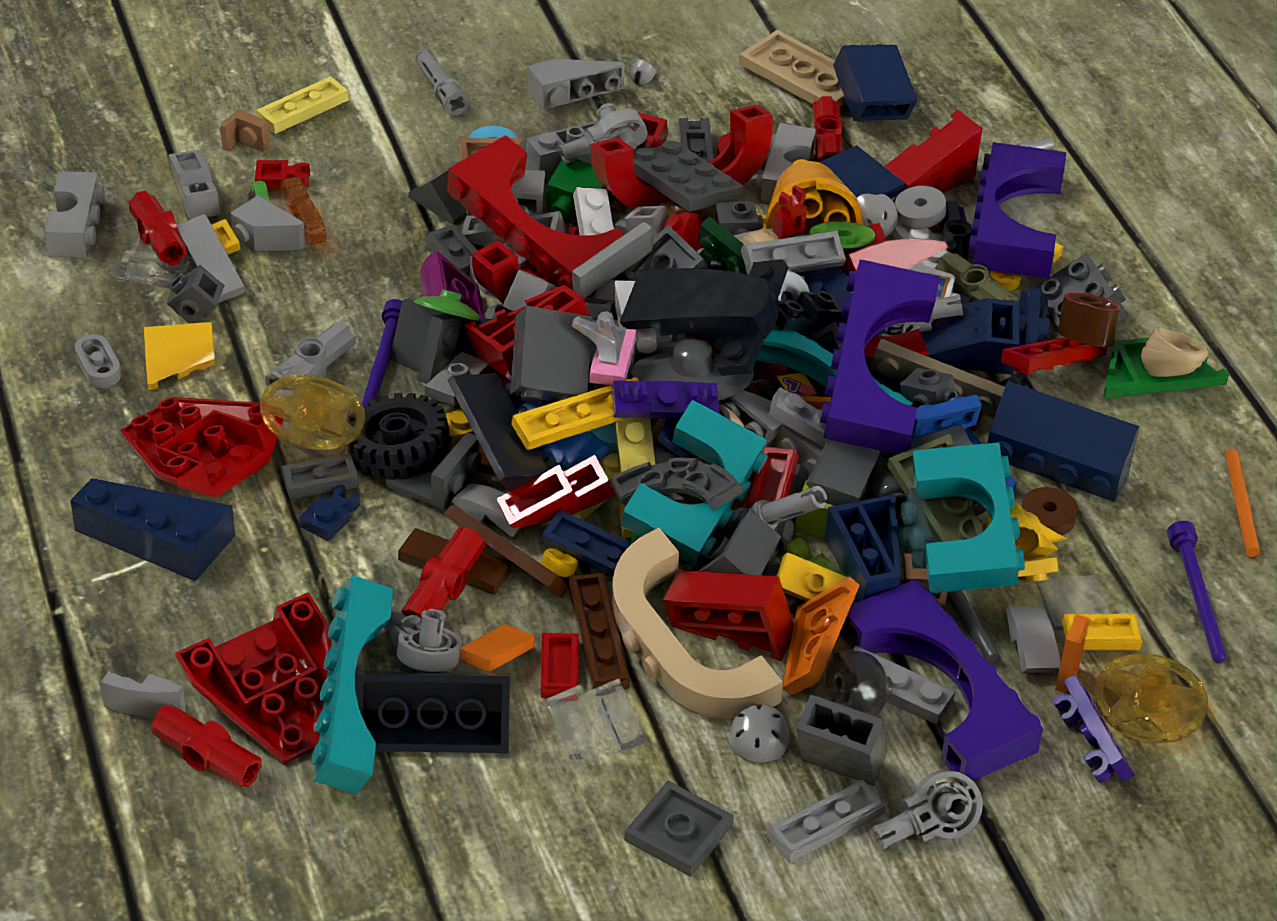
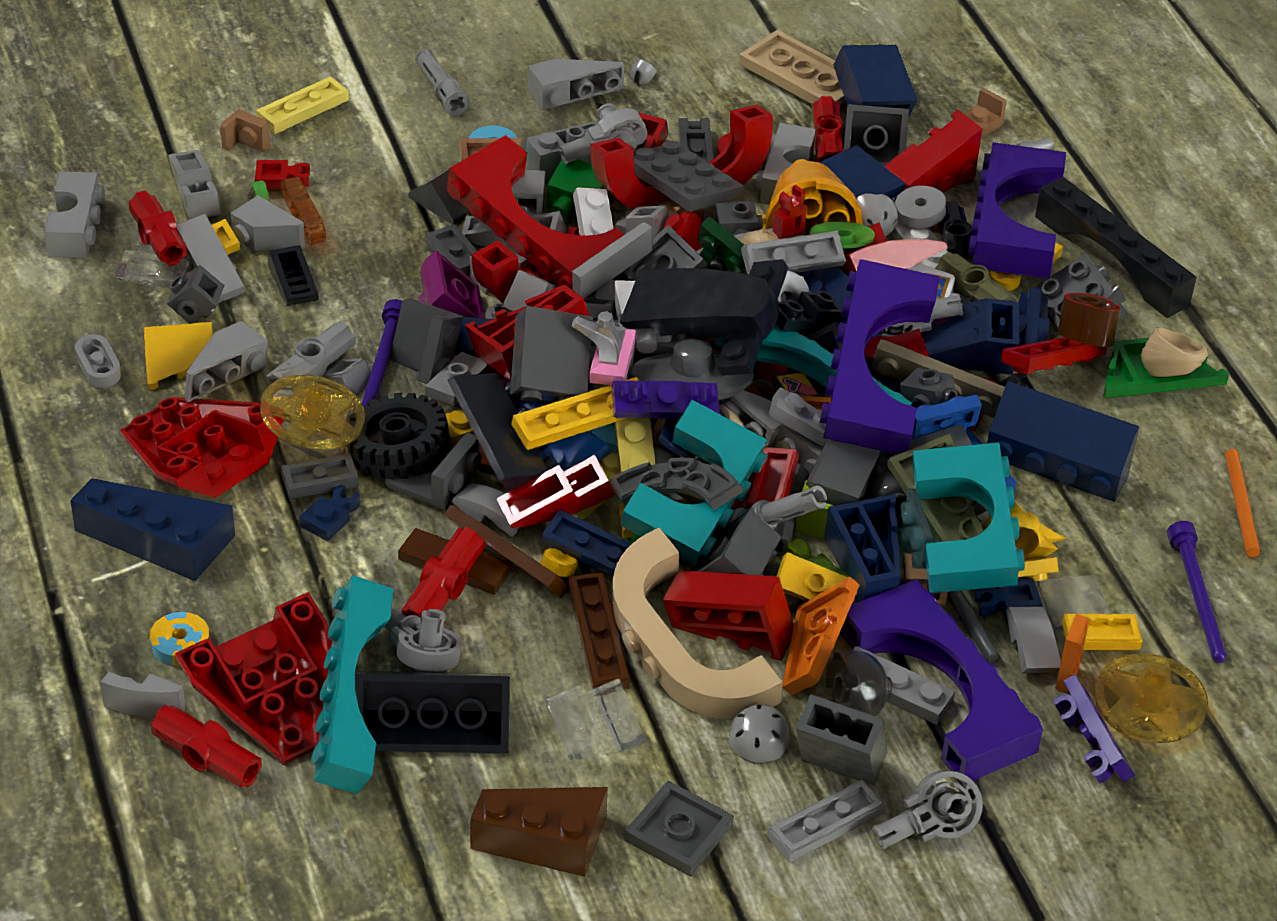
bright green dish [414,289,480,321] -> none
orange tile [459,624,535,673] -> none
red tile [540,633,579,698] -> none
reddish brown piece [1021,487,1078,535] -> none
none -> piece [149,612,210,666]
none -> light grey slope [185,321,268,402]
none -> black slope [268,245,319,306]
none -> light grey slope [321,358,371,396]
none -> reddish brown wedge [470,787,608,877]
none -> dark grey slope [843,104,909,166]
none -> medium nougat bracket [964,88,1006,139]
none -> dark blue plate [974,578,1043,618]
none -> black arch [1035,177,1197,318]

